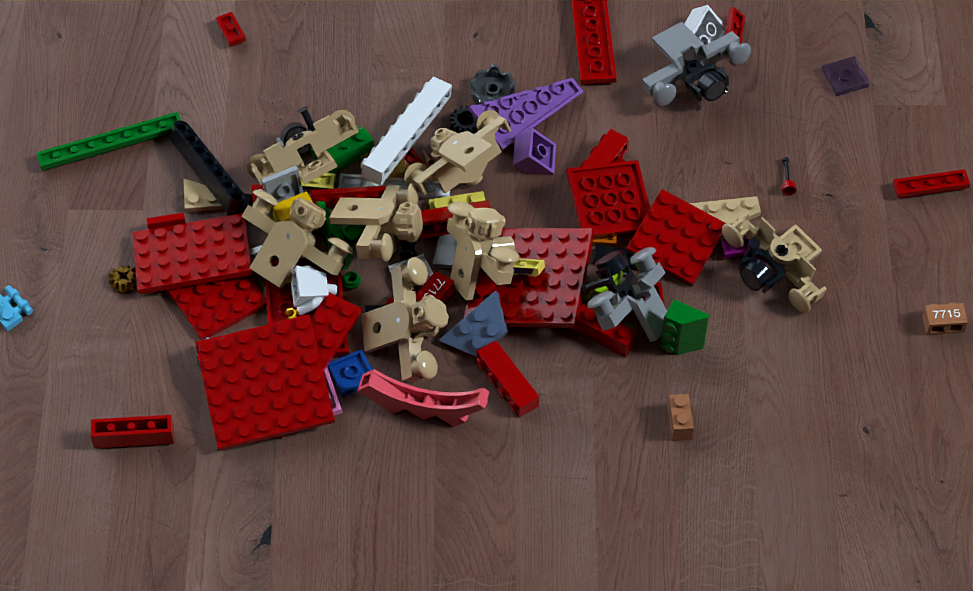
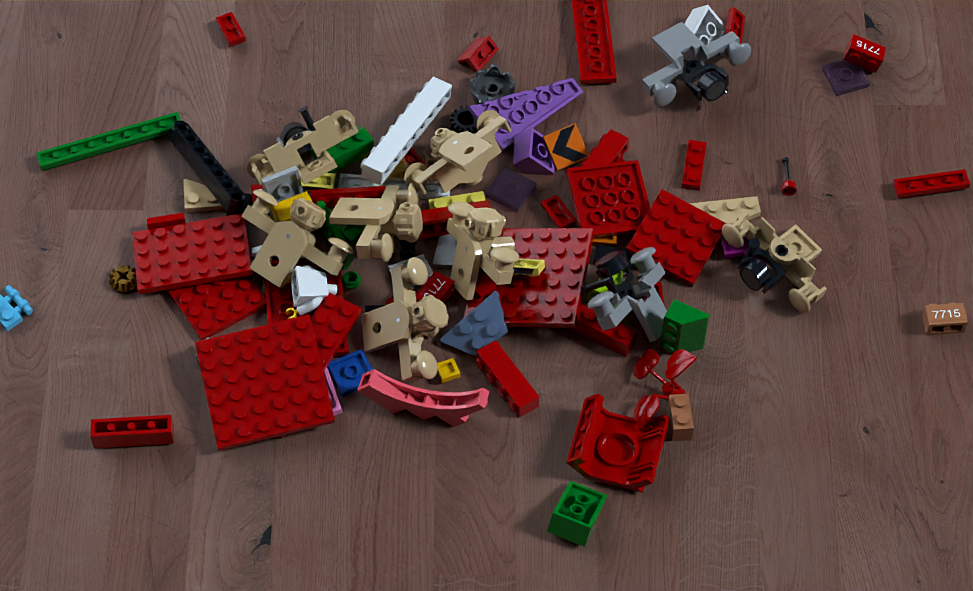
none -> yellow plate [437,358,460,383]
none -> red panel [457,36,499,73]
none -> clear purple tile [485,167,536,213]
none -> red plate [541,194,577,228]
none -> orange piece [543,123,590,170]
none -> green slope [547,481,608,547]
none -> red panel [566,394,670,493]
none -> red plant [633,349,697,430]
none -> red plate [681,140,707,190]
none -> red brick [843,34,886,73]

